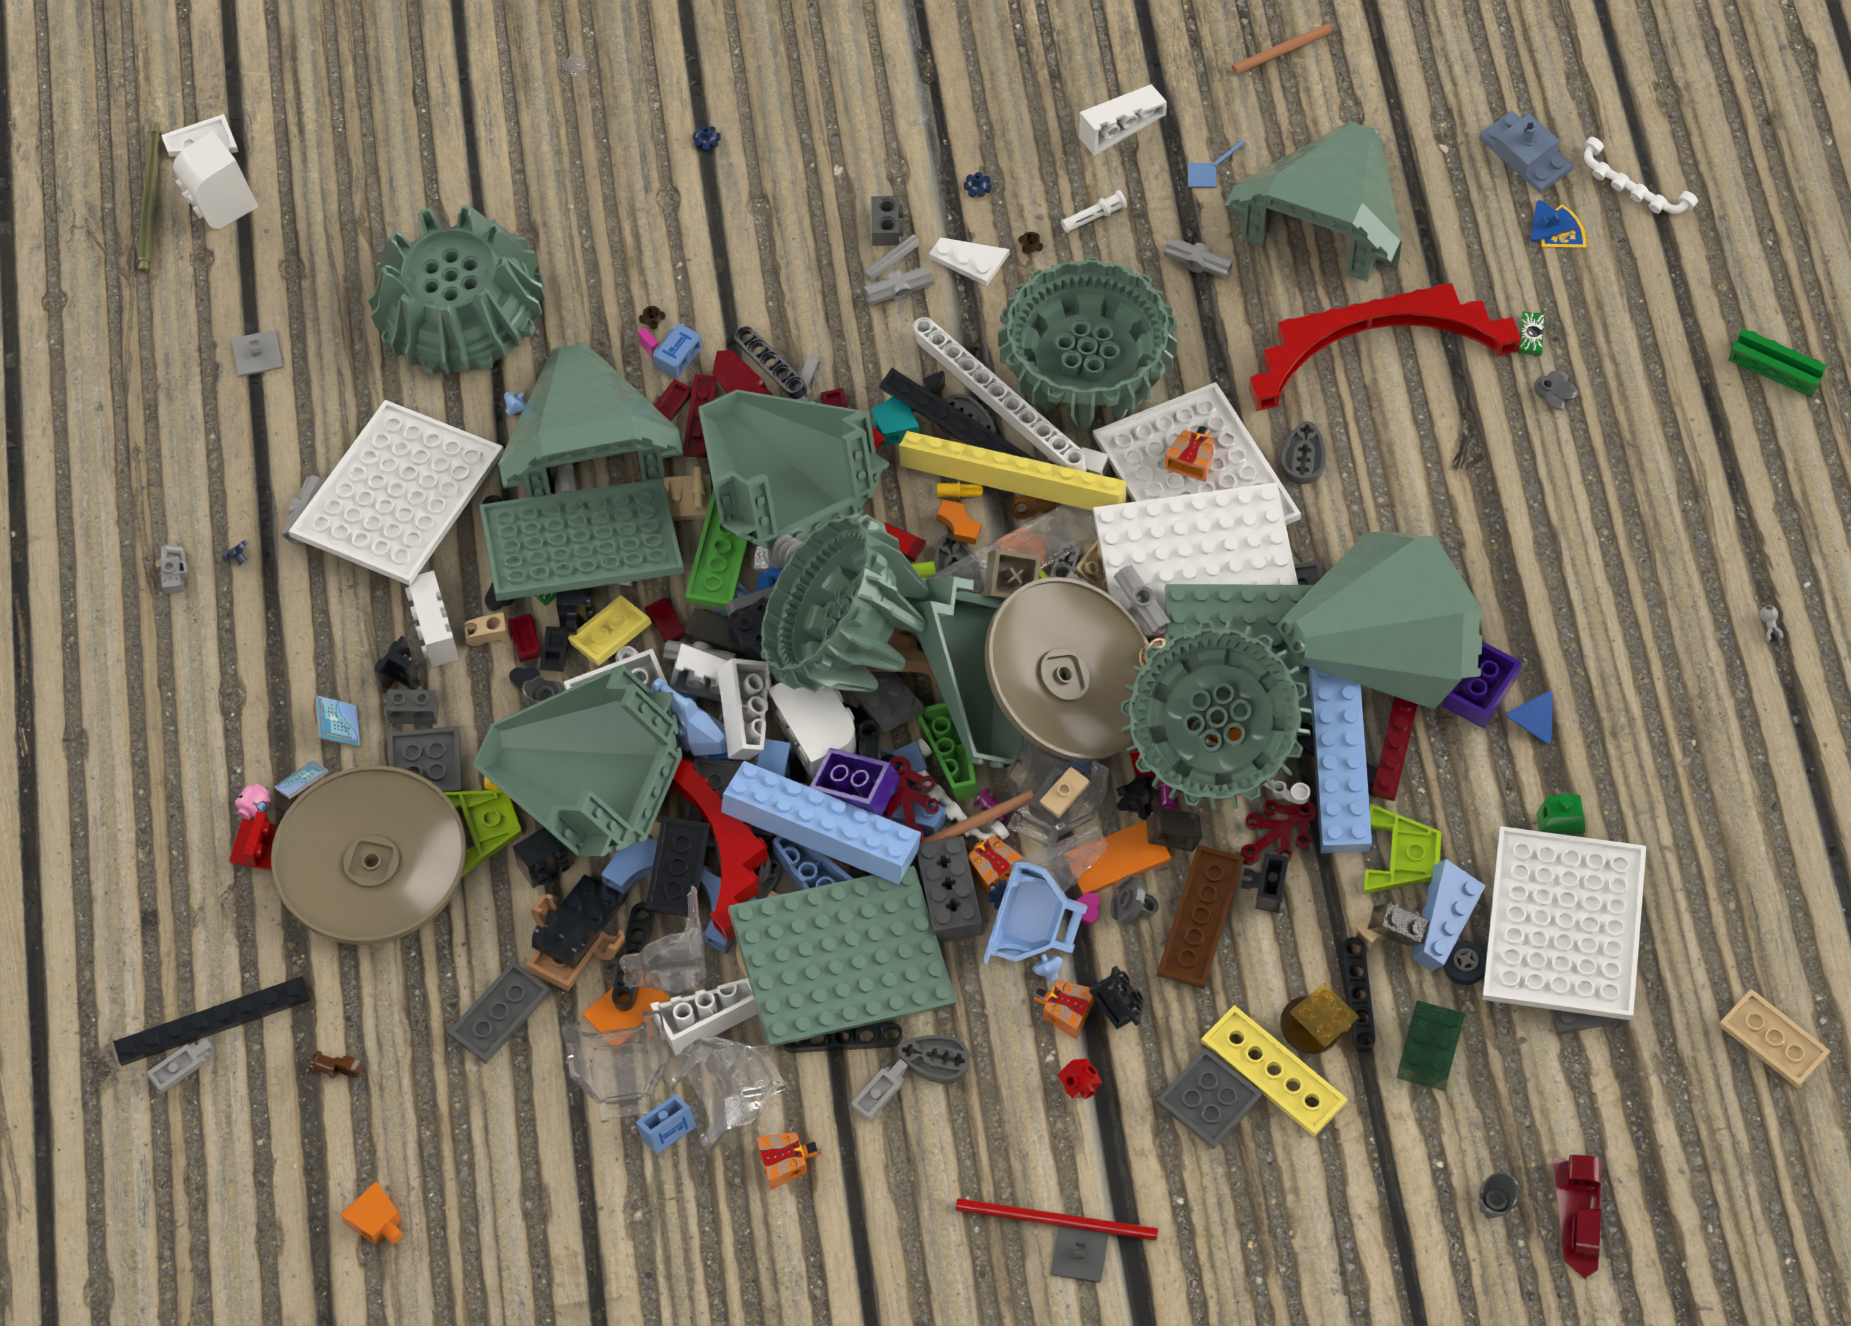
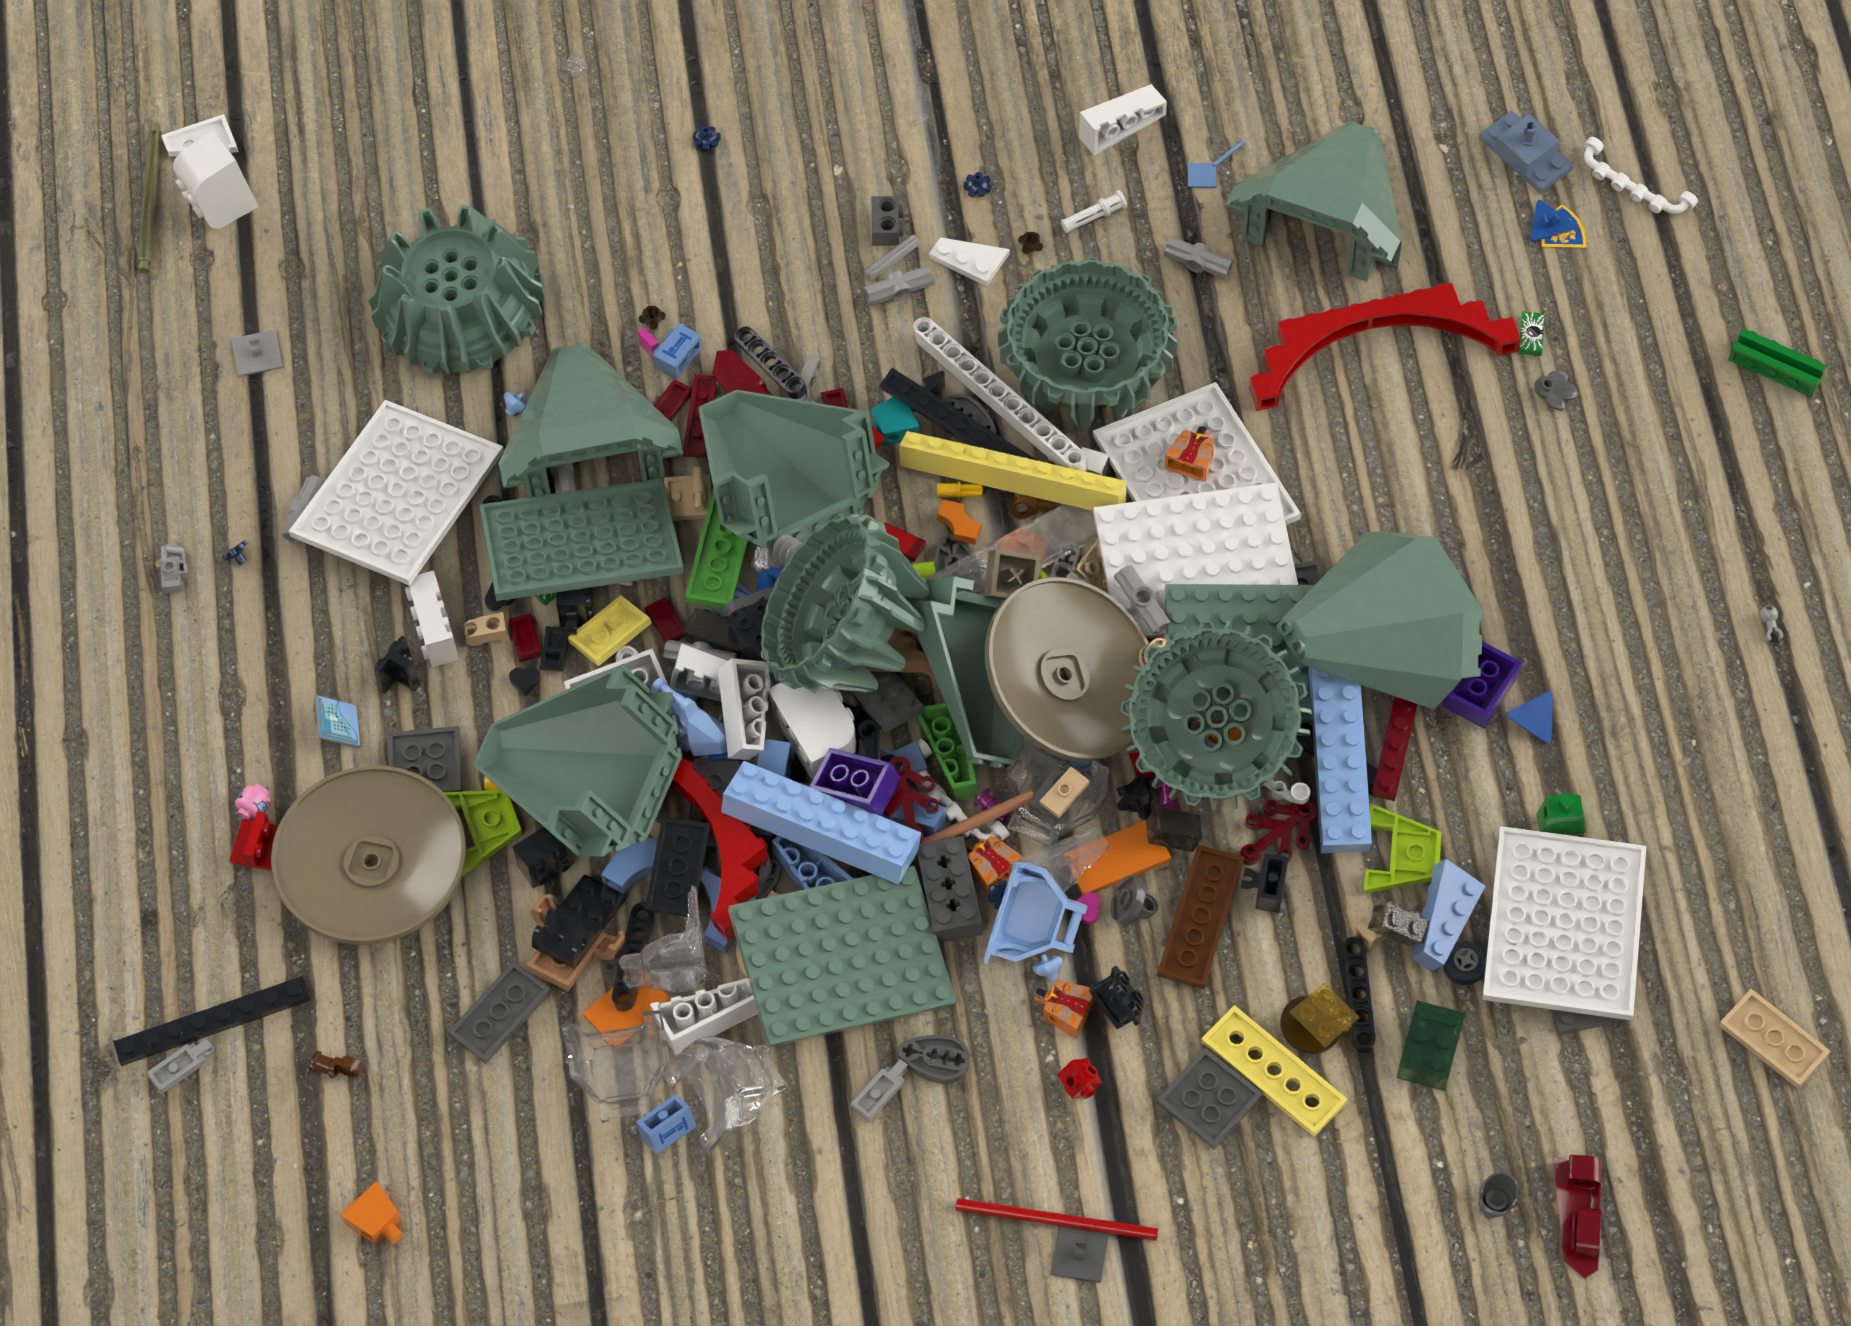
piece [274,760,329,799] -> none
dark grey brick [386,689,439,724] -> none
dark grey hair [522,676,564,707] -> none
torso [756,1132,819,1190] -> none
black beam [782,1022,903,1053] -> none
nougat piece [1232,23,1332,75] -> none
dark grey piece [1281,421,1326,484] -> none

